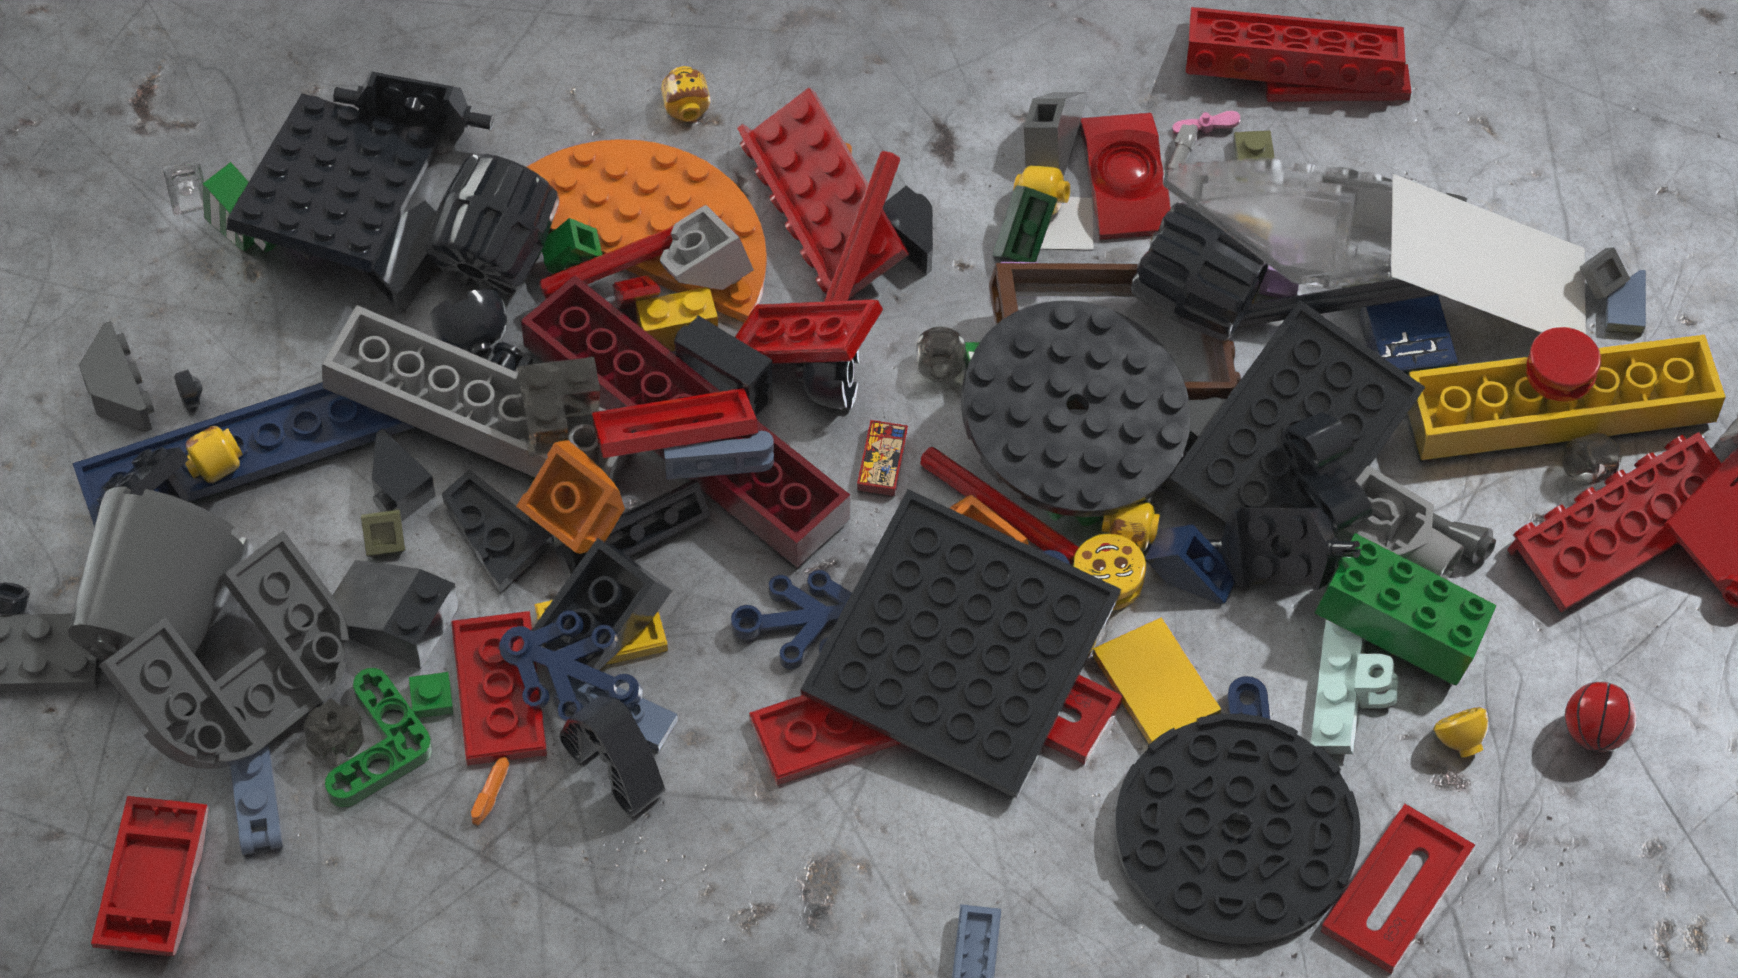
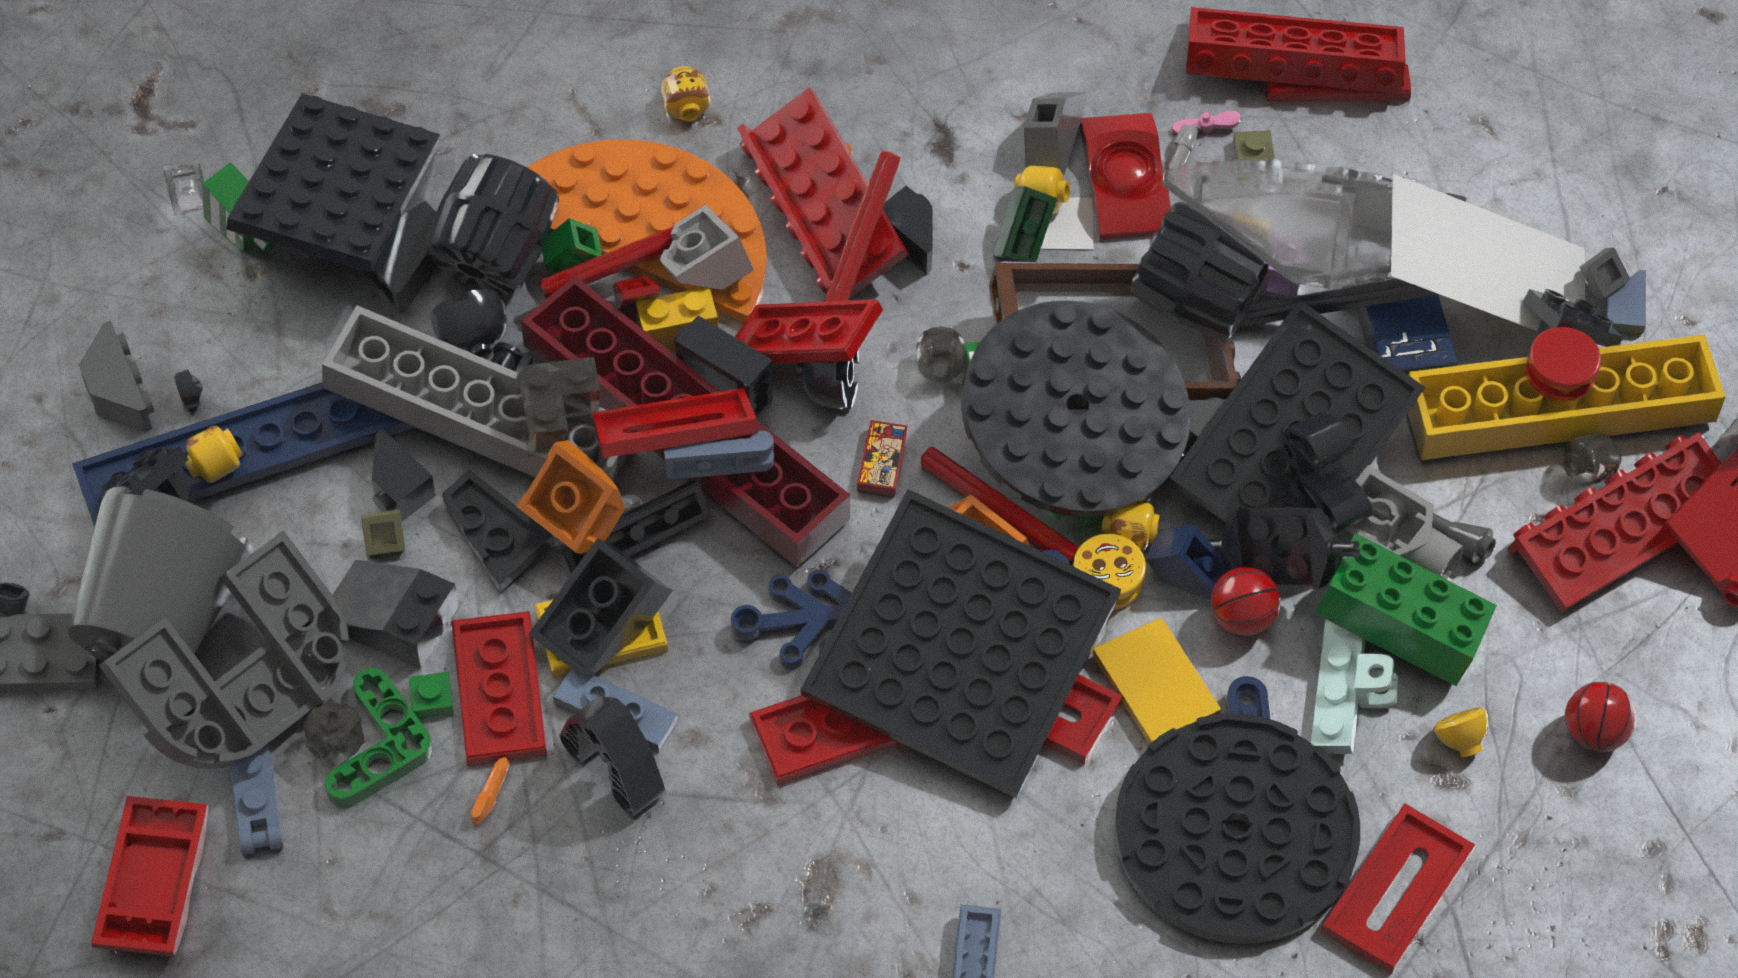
black plate [333,71,494,145] -> none
dark blue plant [499,611,643,722] -> none
none -> red piece [1211,567,1280,636]
none -> black plate [1523,289,1623,347]

